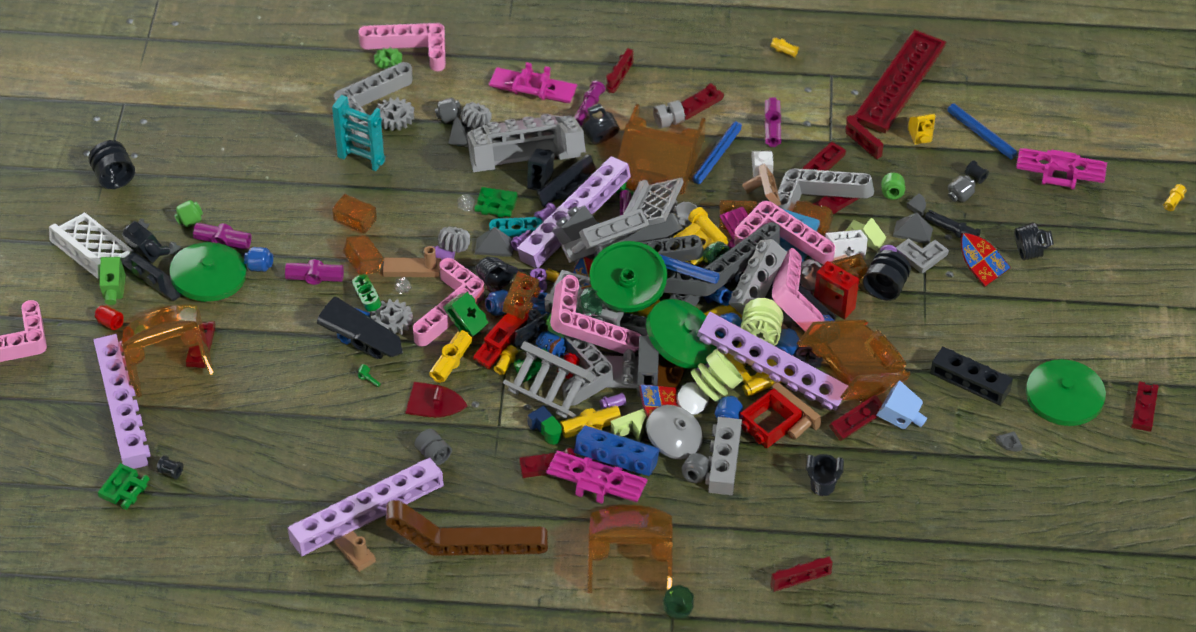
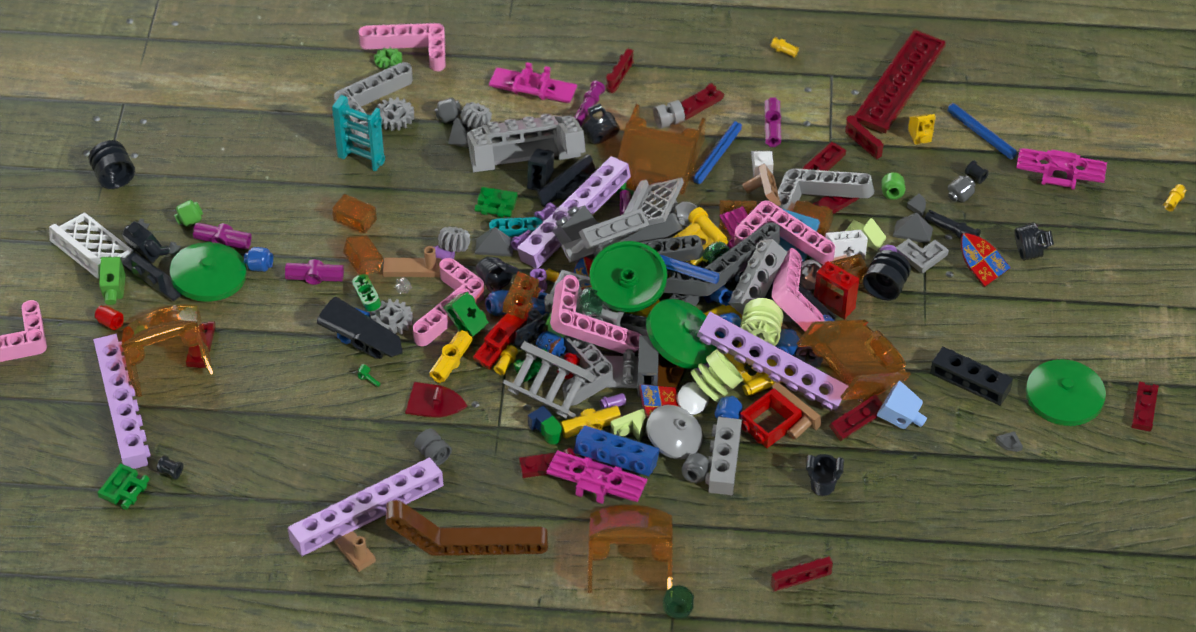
clear plate [457,194,475,211] -> none

